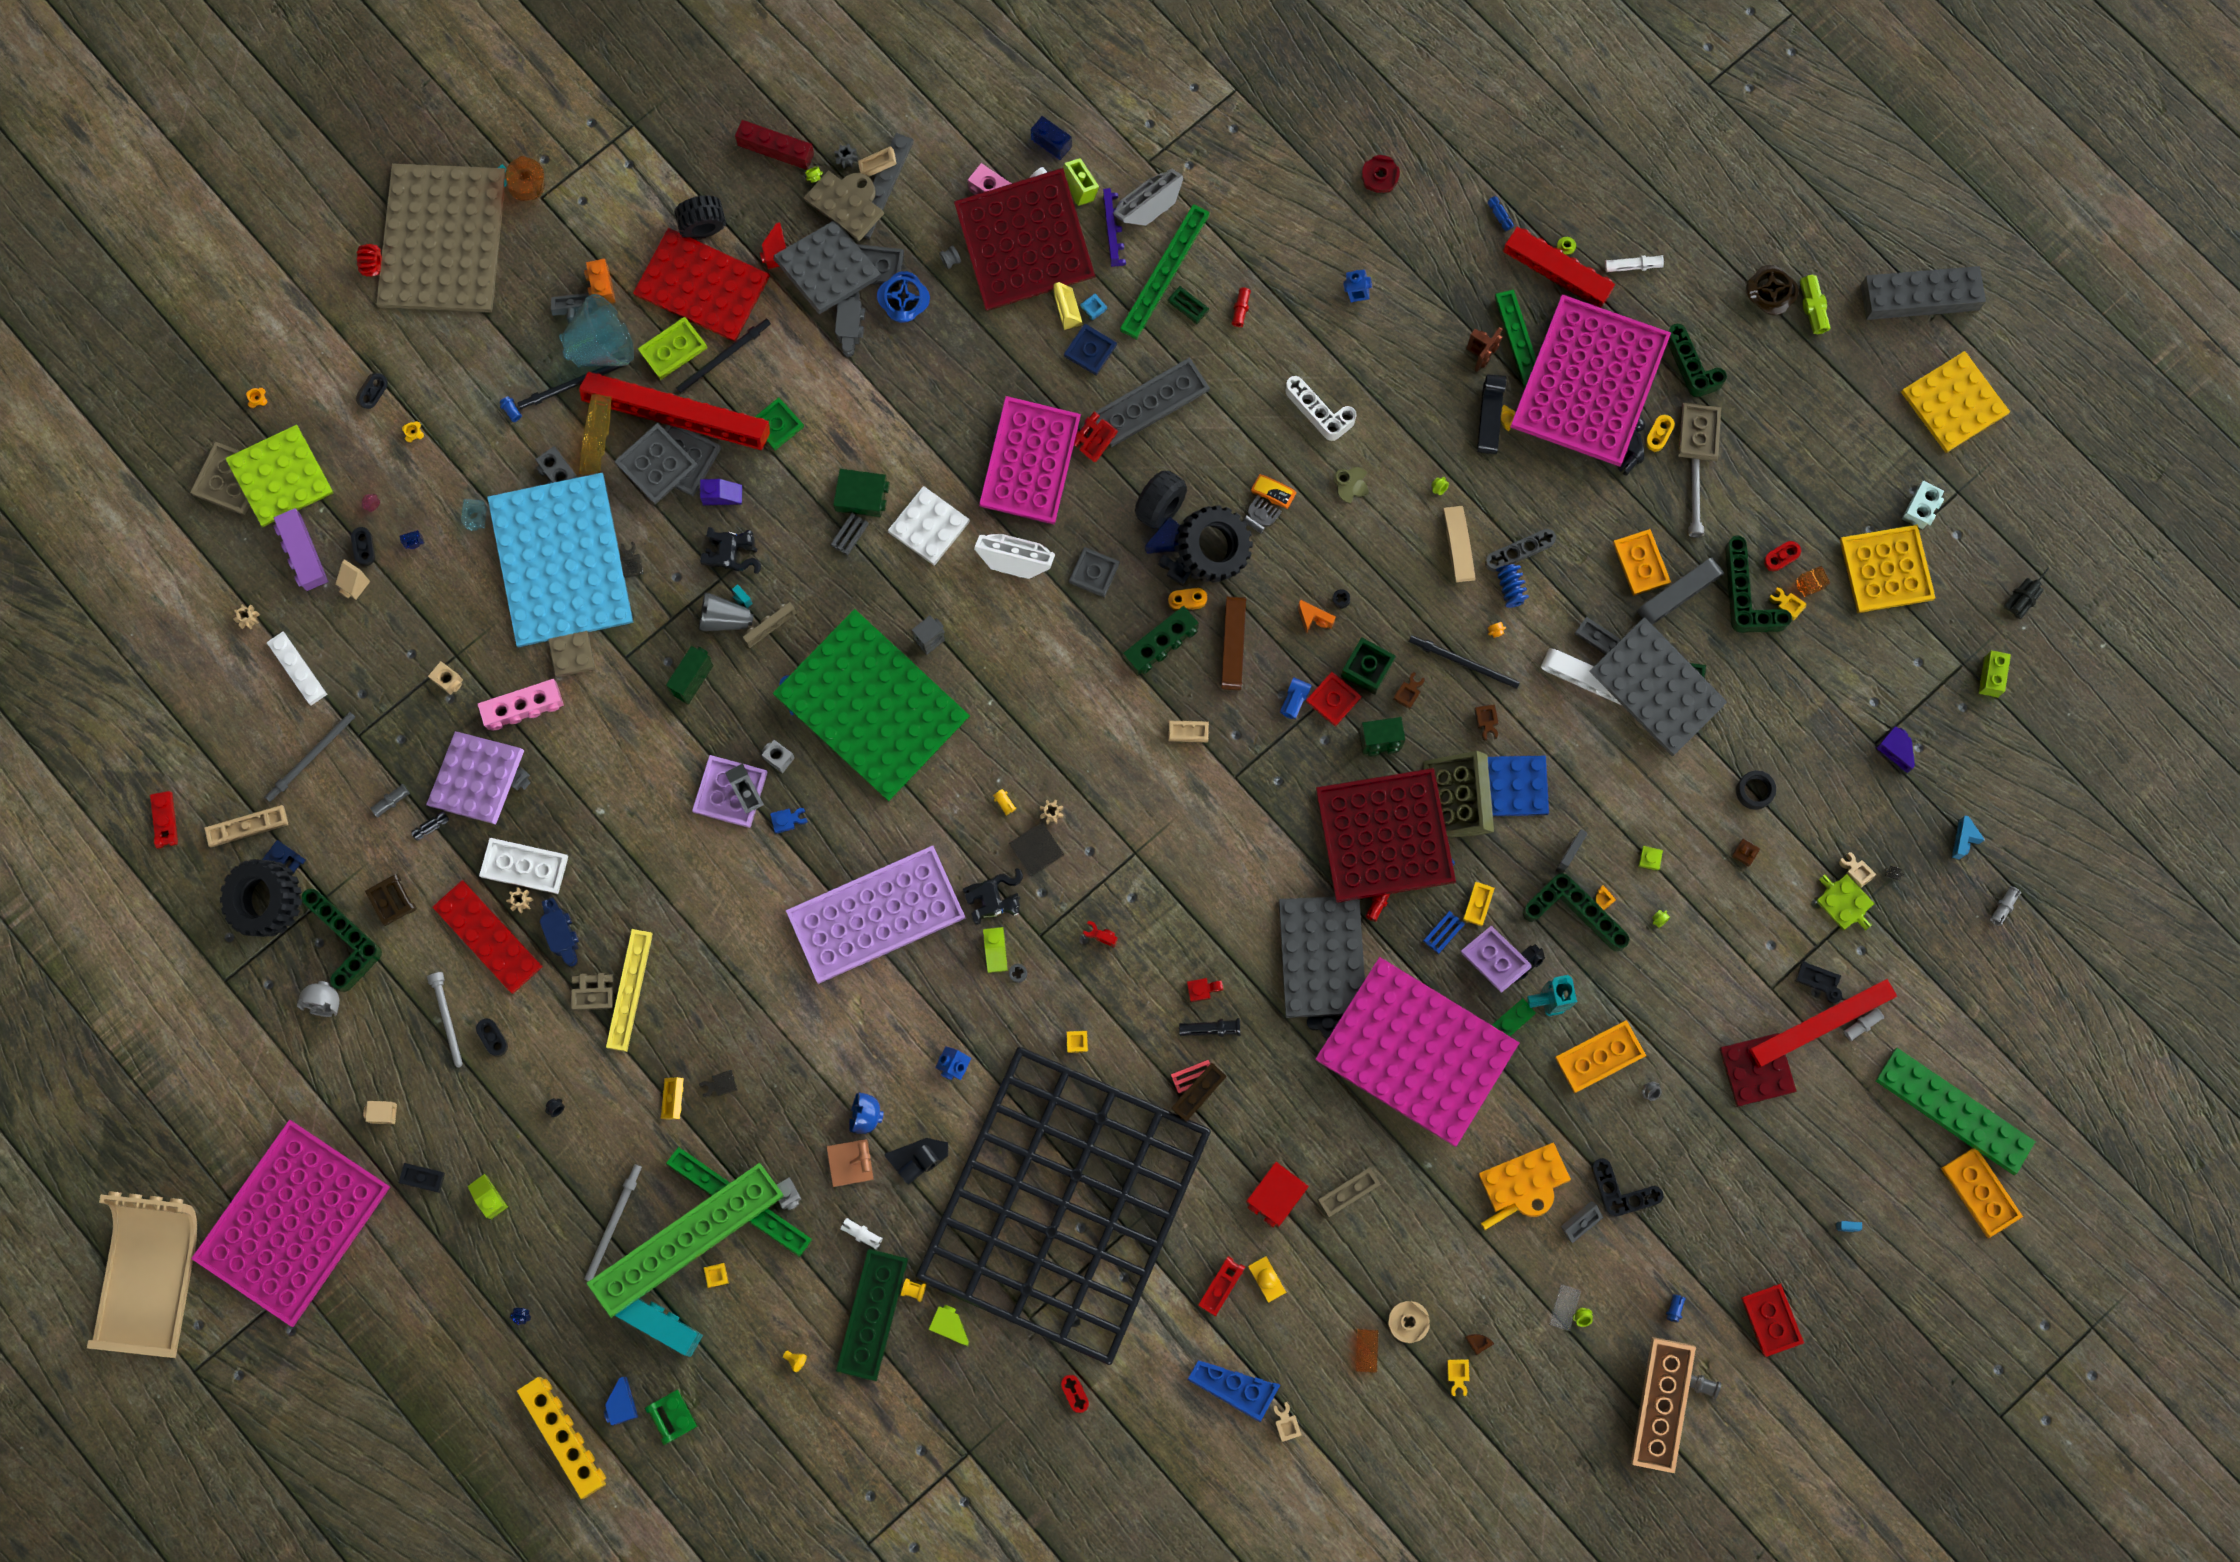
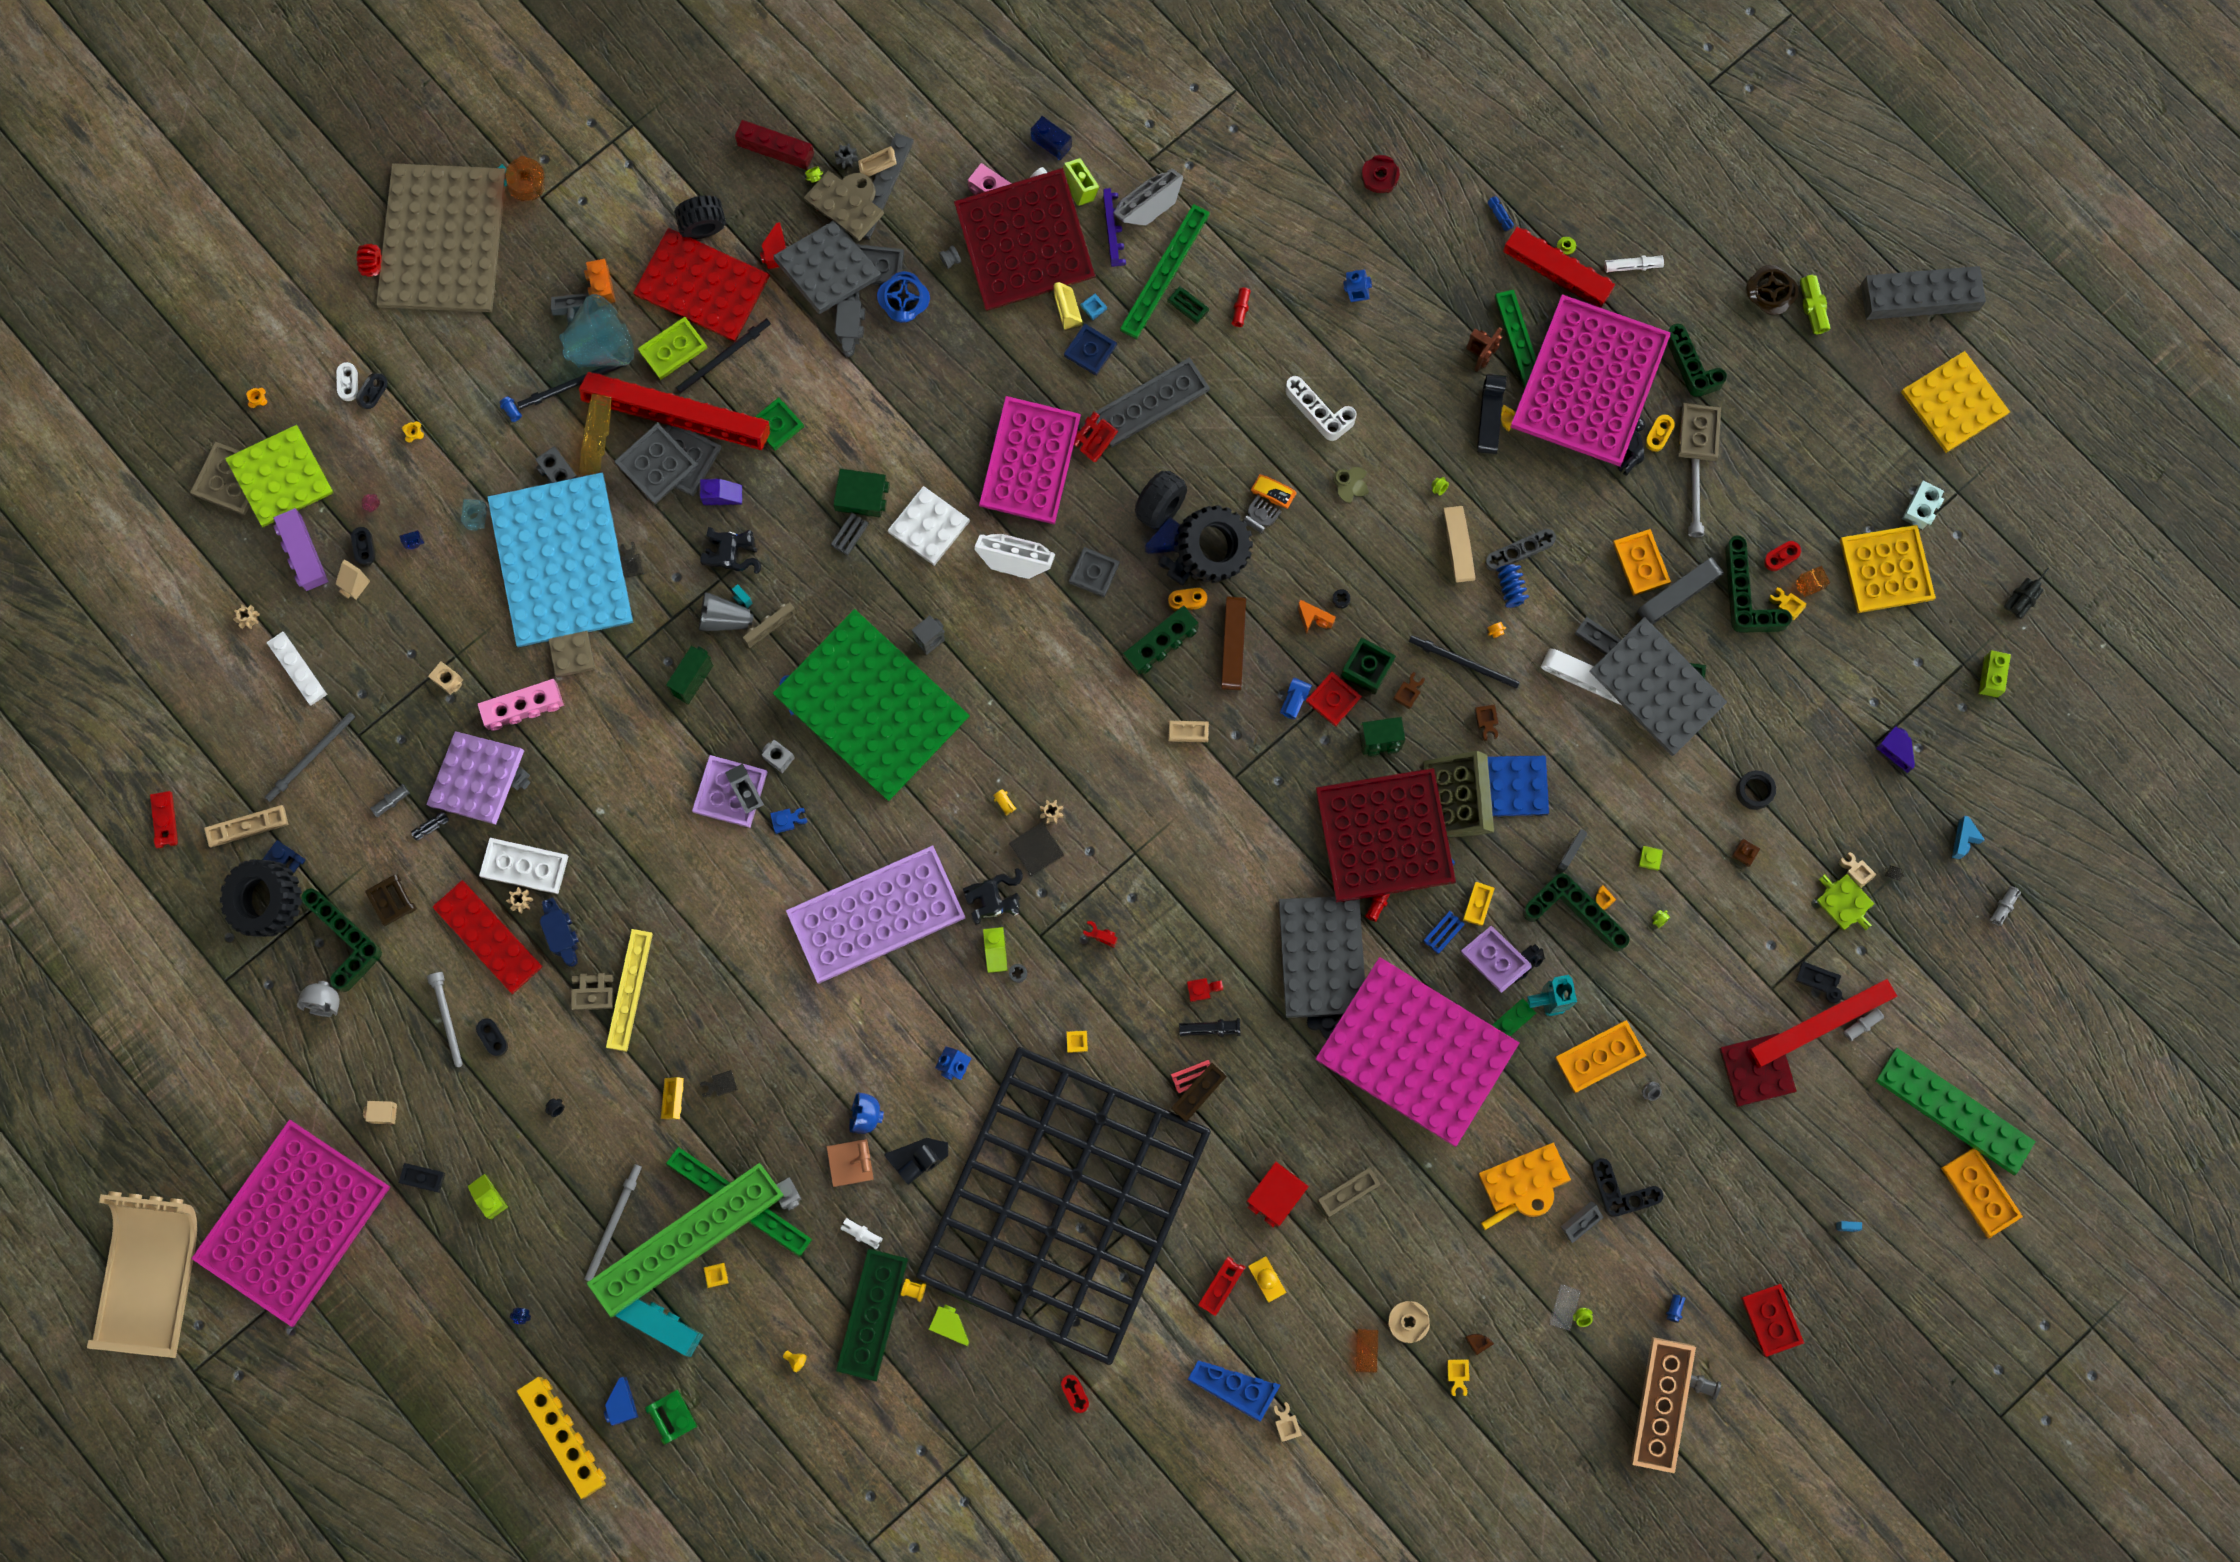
none -> white plate [336,362,358,401]

